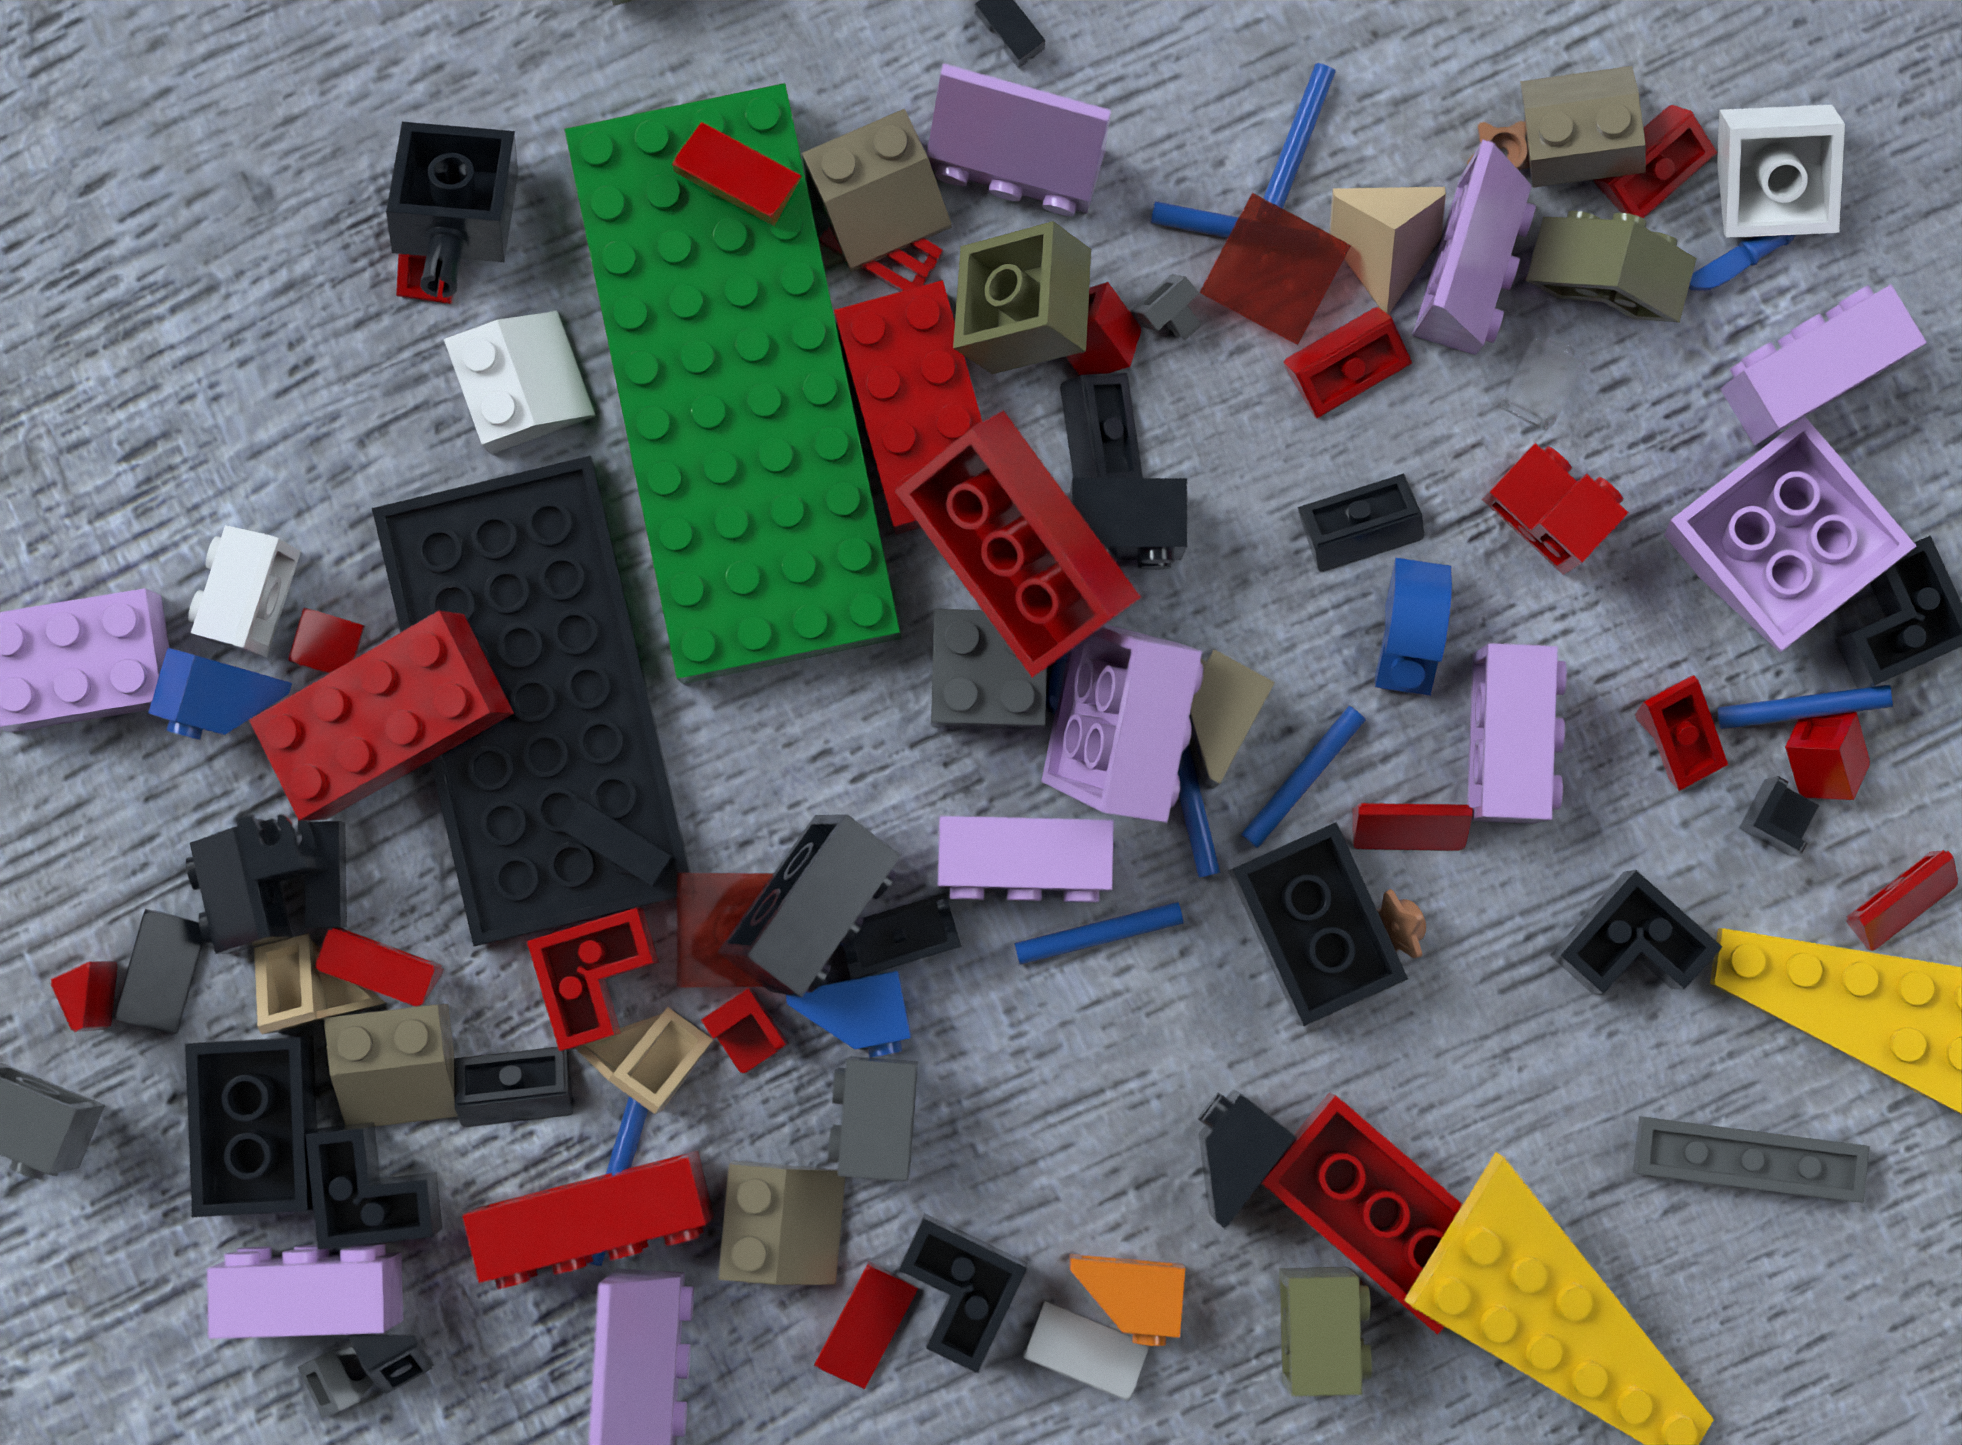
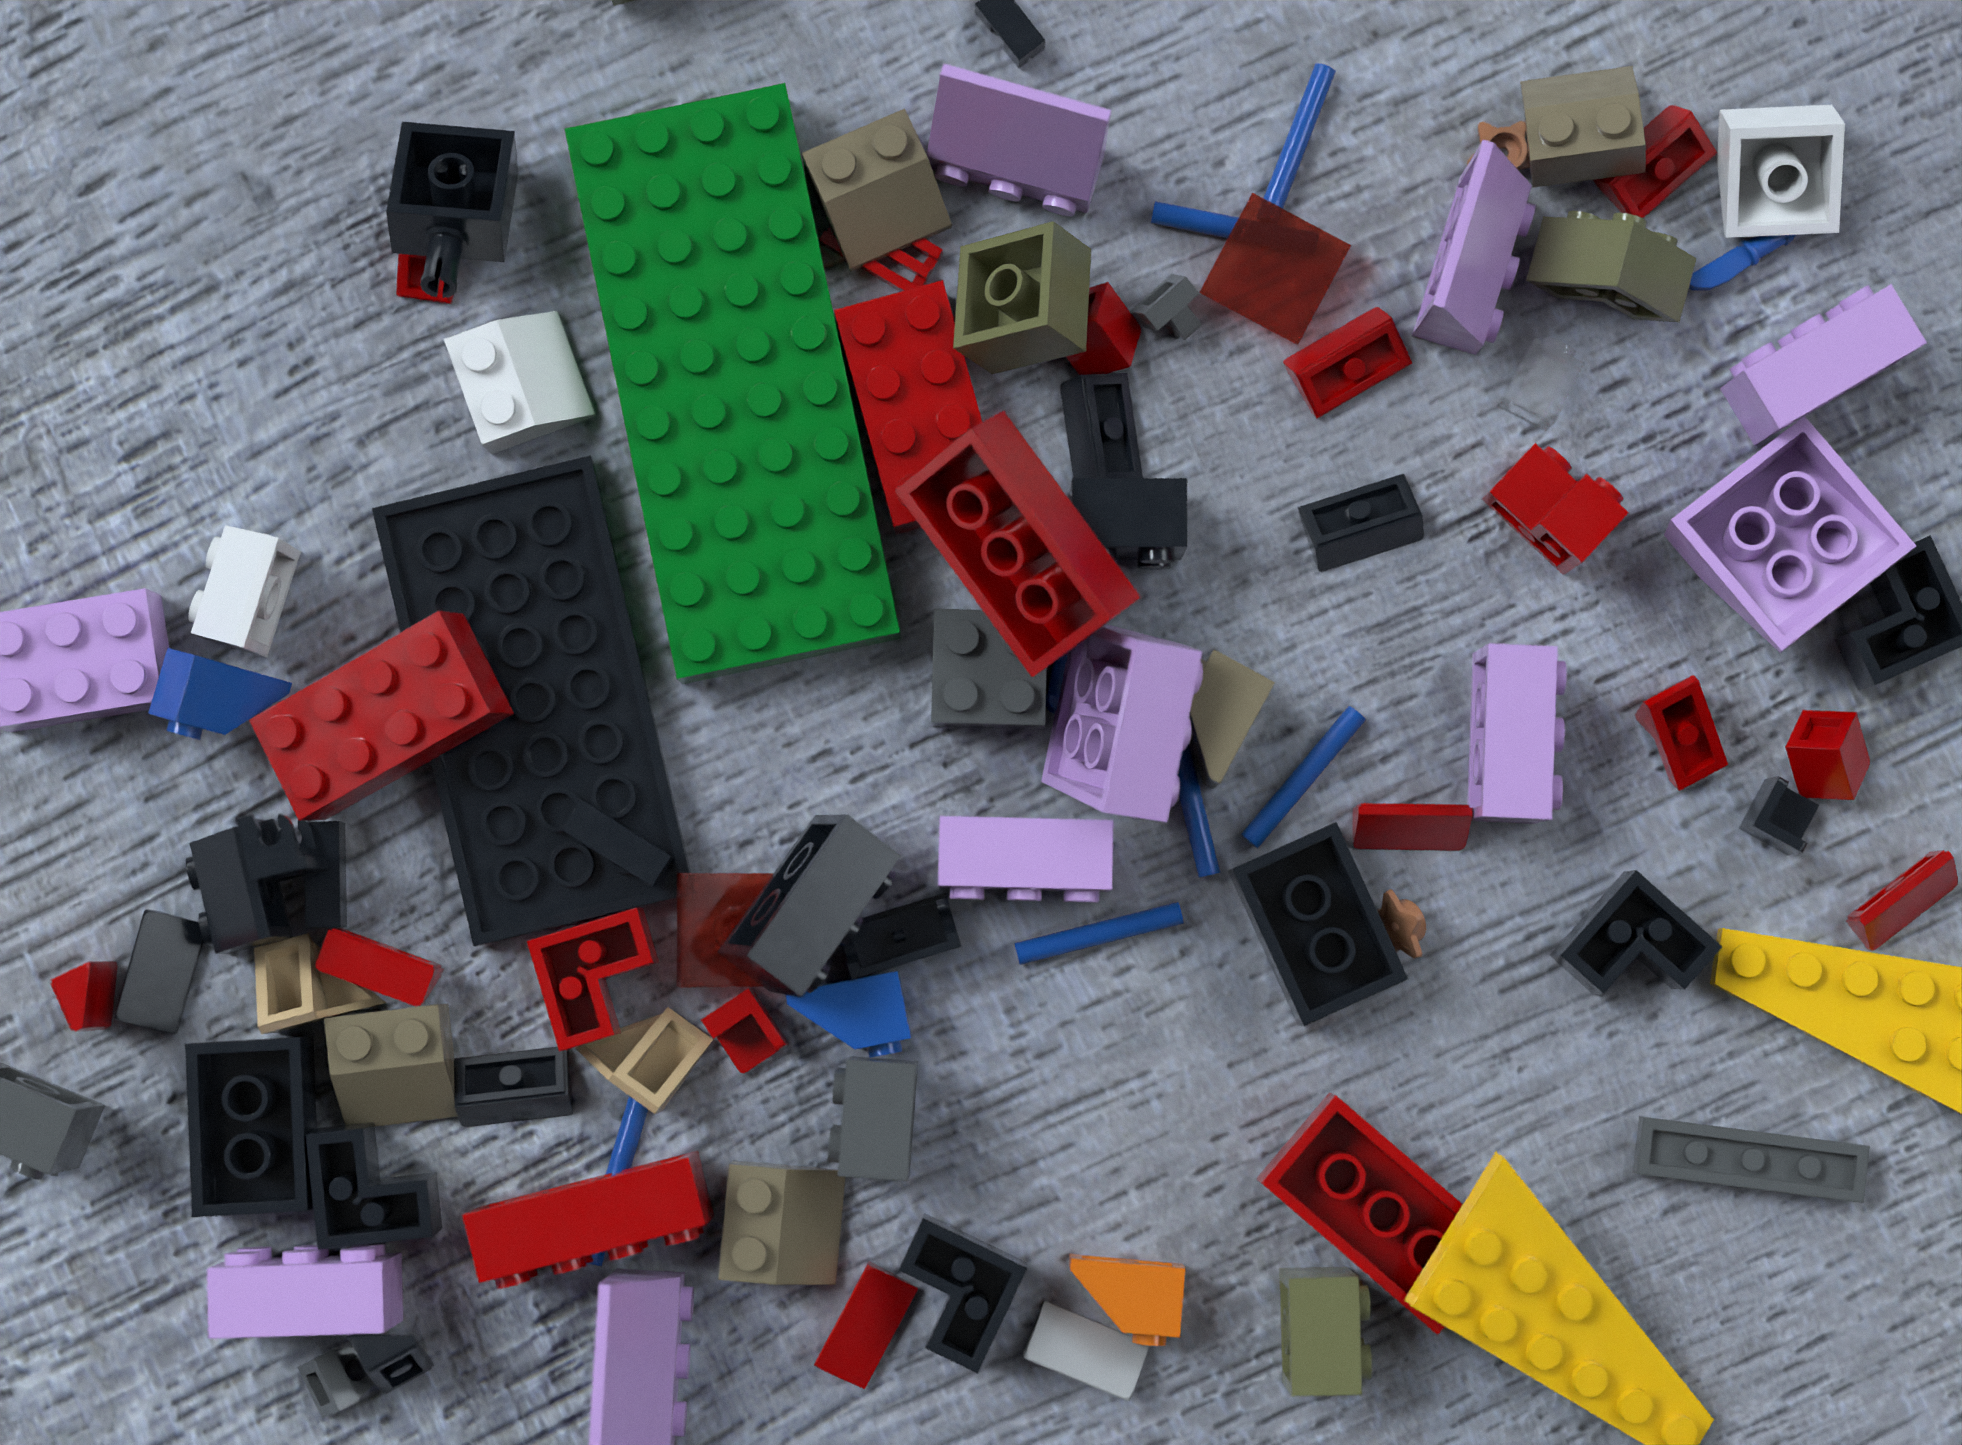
red slope [288,607,365,674] -> none
red slope [672,122,801,226] -> none
black slope [1198,1089,1296,1229] -> none
tan slope [1329,187,1446,315] -> none
blue brick [1375,557,1452,696] -> none
blue bar [1718,685,1893,729] -> none

